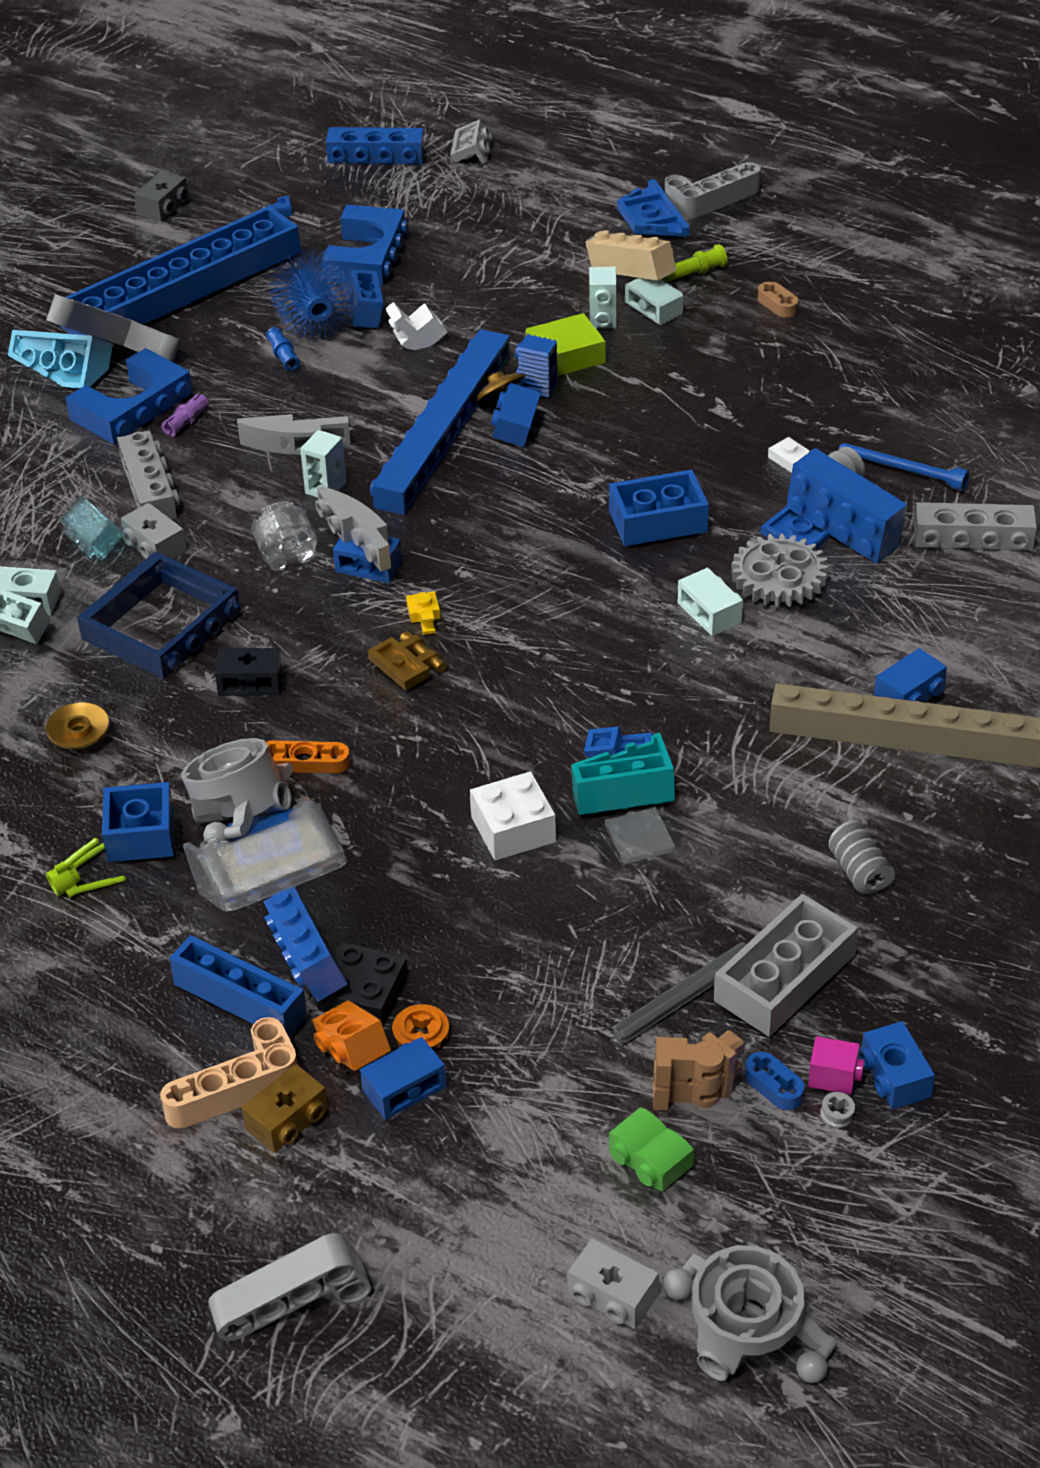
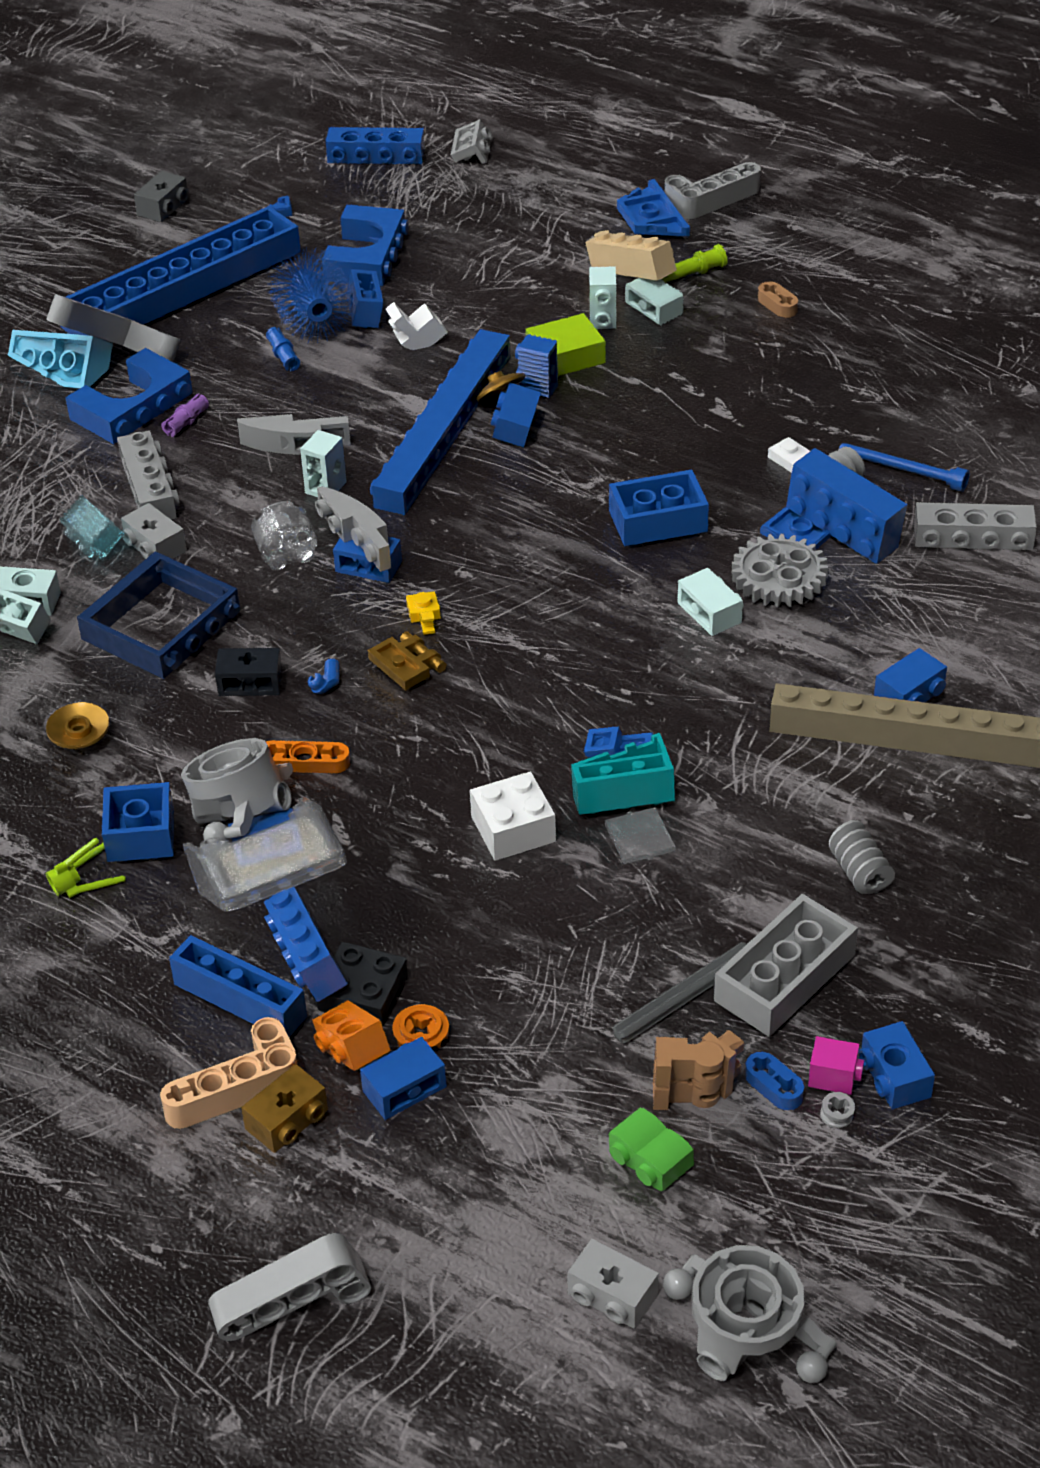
none -> blue arm [308,659,340,694]

